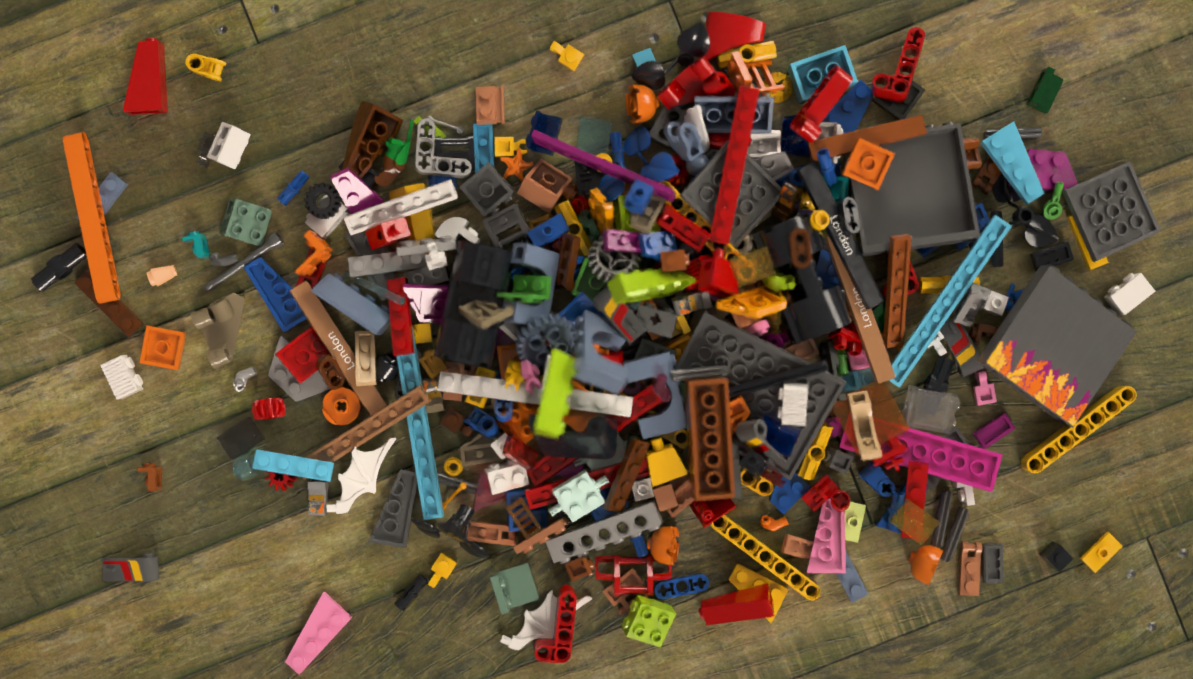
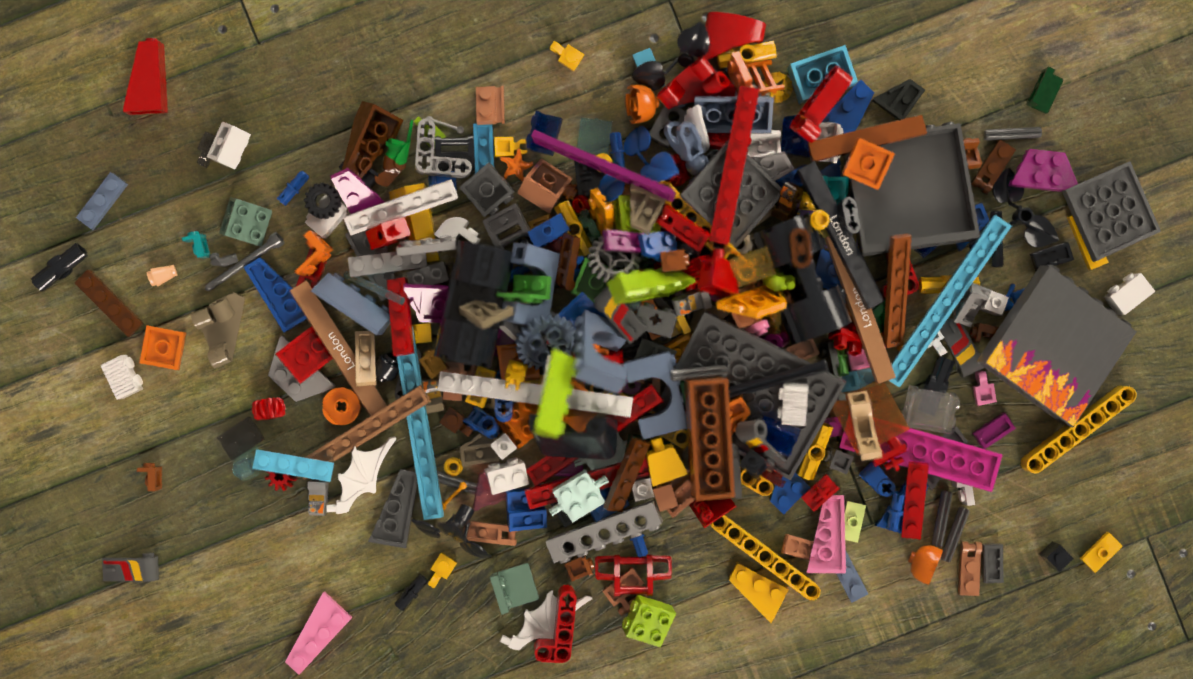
orange beam [63,132,121,304] -> none
yellow piece [186,54,226,82] -> none
light grey arm [233,366,257,392] -> none
reddish brown plate [316,355,345,390] -> none
white plate [425,242,448,271] -> none
clear red plate [502,436,538,470] -> none
clear orange slope [506,497,543,540] -> none
nougat plate [513,516,569,554] -> none
bright pink plate [521,359,542,394] -> none
blue brick [624,179,654,215] -> none
orange cylinder [647,526,679,565] -> none
clear pink arm [653,374,671,402] -> none
blue beam [654,573,709,599] -> none
red slope [698,583,774,625] -> none
orange arm [760,515,789,532] -> none
blue axle [816,148,837,186] -> none
red wheel [831,491,850,512] -> none
red beam [871,27,925,103] -> none
clear yellow plate [890,499,940,545] -> none
medium azure wing [980,121,1044,205] -> none
bright green plate [1043,182,1064,220] -> none

